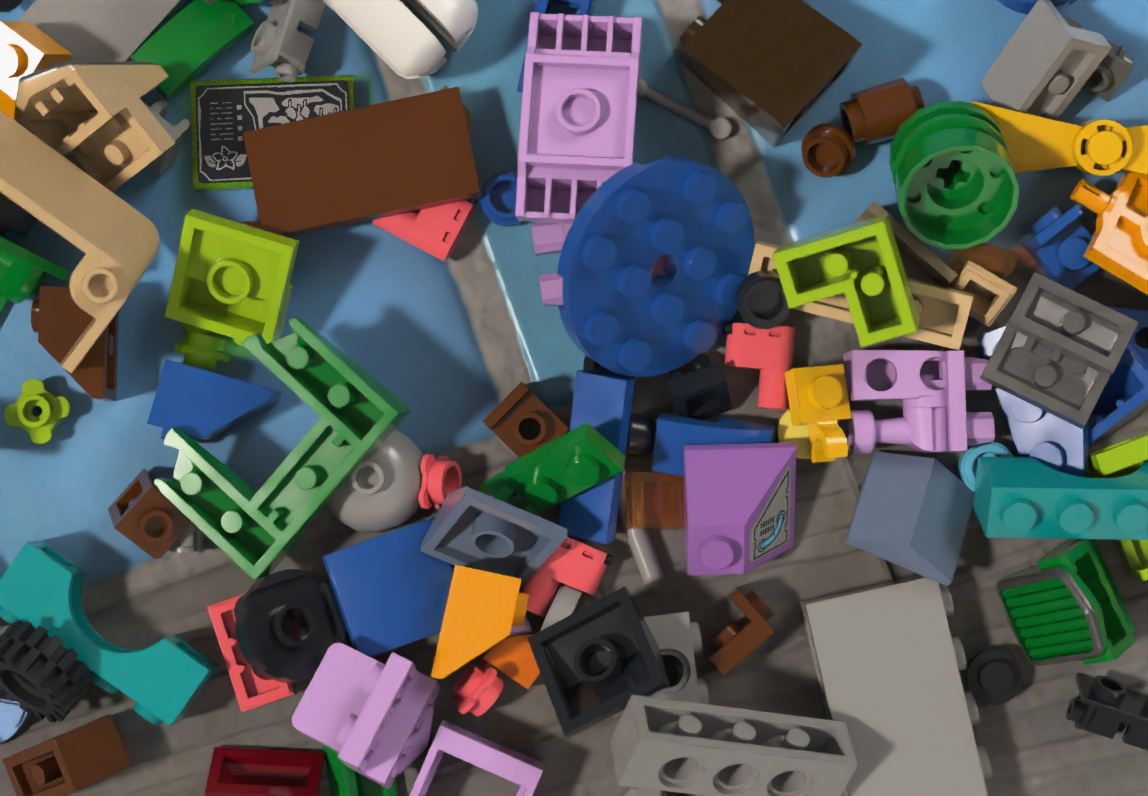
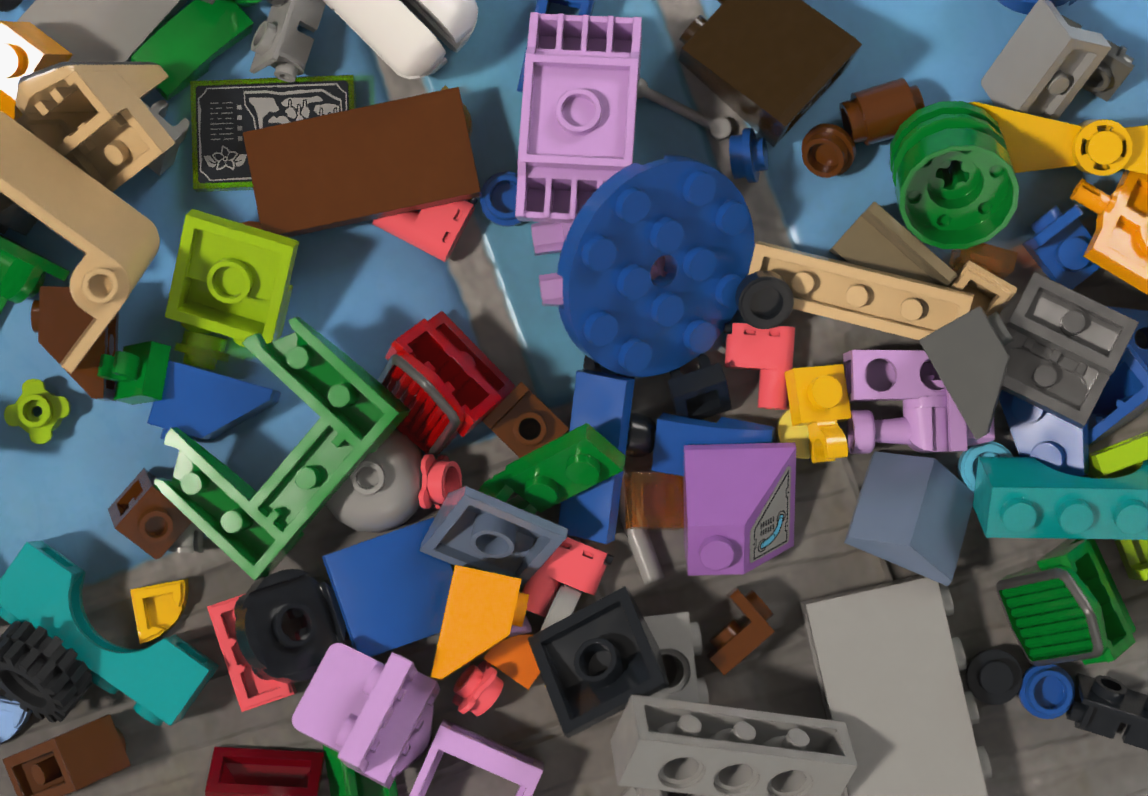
lime brick [772,214,920,347] -> none
none -> green tile [97,341,171,405]
none -> yellow tile [130,578,189,644]
none -> red piece [377,311,516,456]
none -> blue plate [729,128,768,183]
none -> dark grey slope [919,306,1014,440]
none -> blue plate [1018,664,1075,719]

